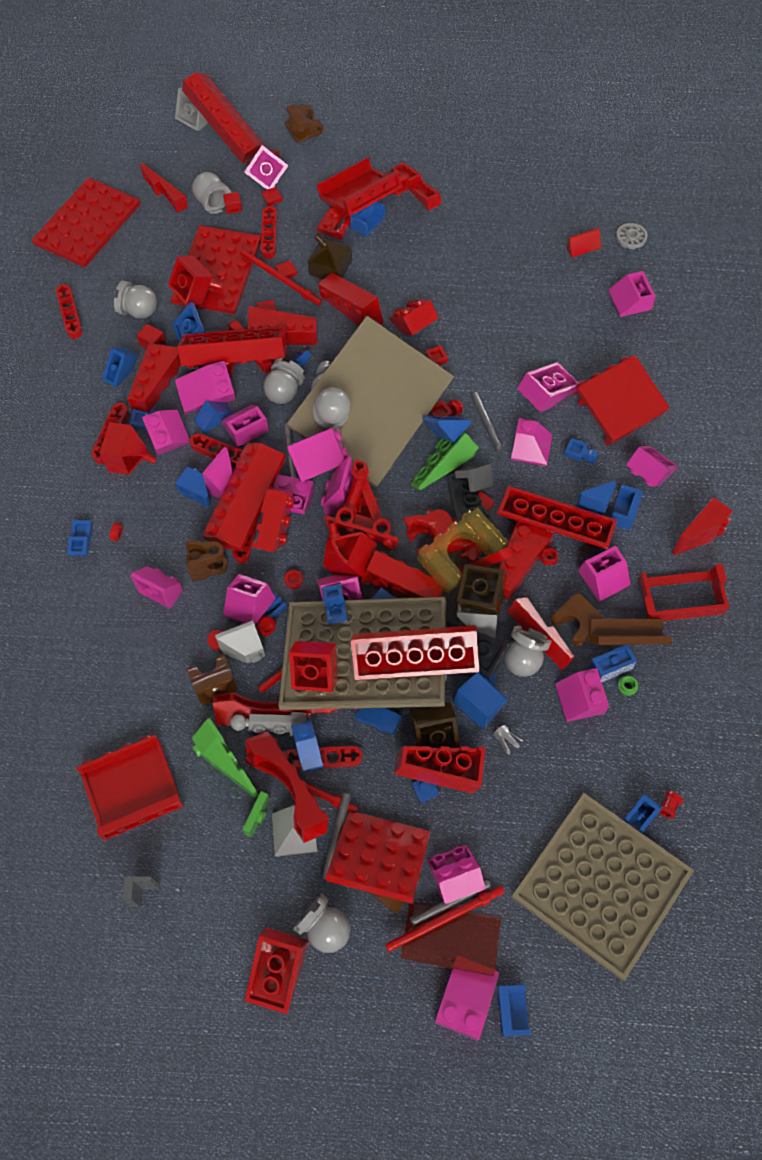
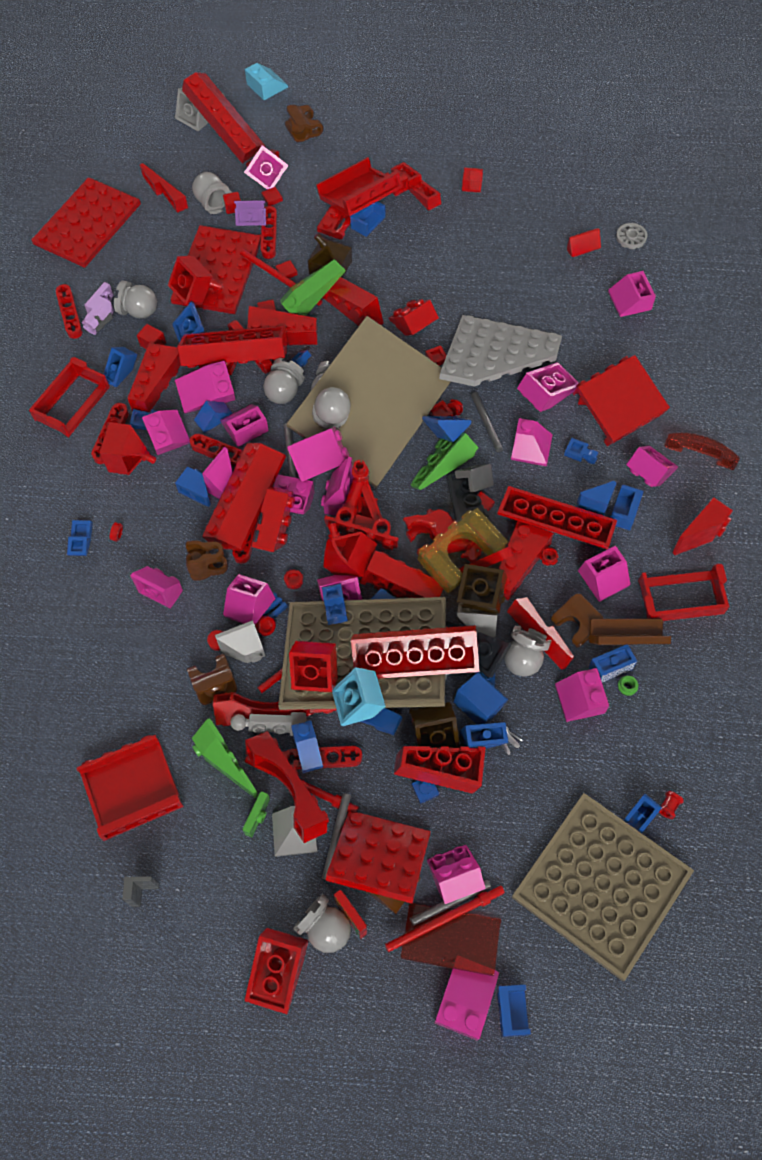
none -> red piece [29,357,110,438]
none -> lavender plate [82,282,114,335]
none -> medium lavender plate [234,200,266,226]
none -> medium azure slope [245,63,288,100]
none -> bright green wedge [280,259,346,316]
none -> medium azure slope [332,667,386,726]
none -> red tile [334,890,367,939]
none -> light grey plate [439,315,562,386]
none -> blue slope [460,722,509,749]
none -> red panel [462,167,483,193]
none -> clear red slope [664,433,740,470]

